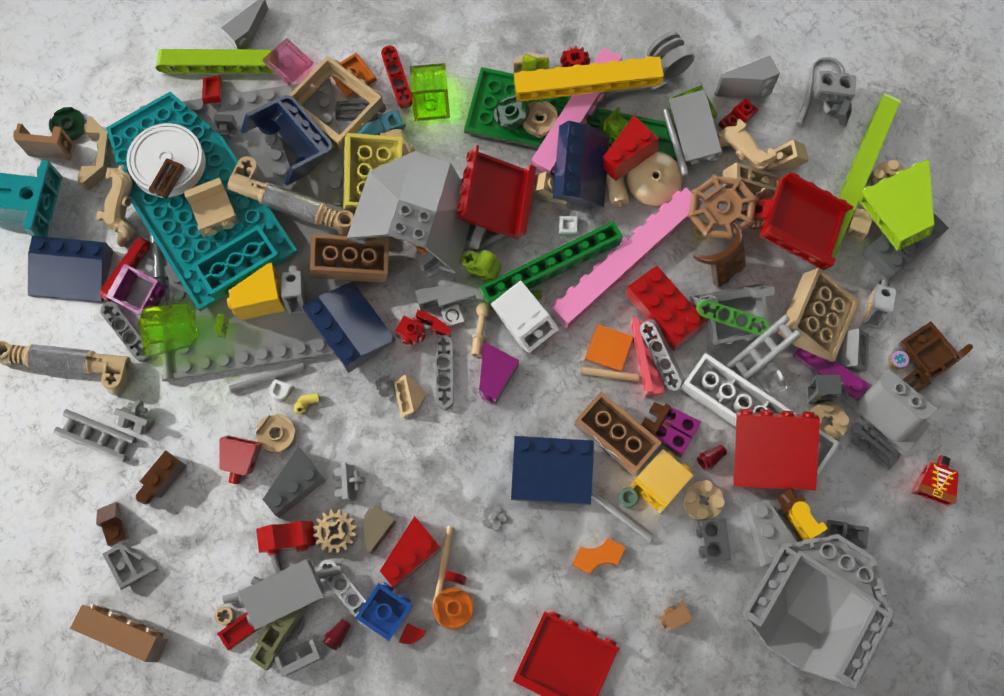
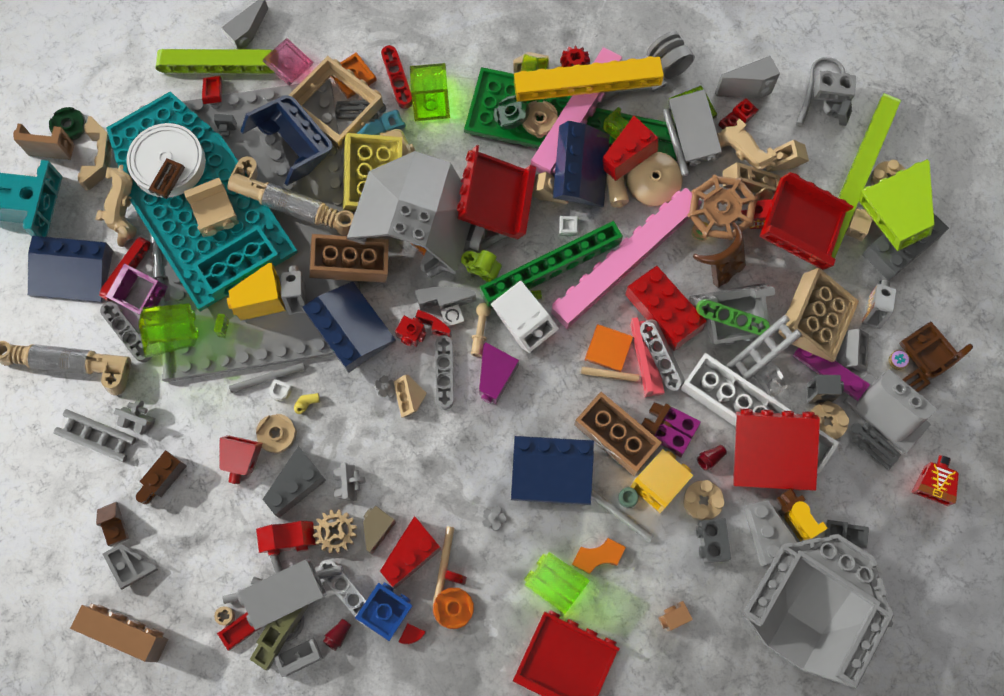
none -> clear neon green slope [524,552,590,616]

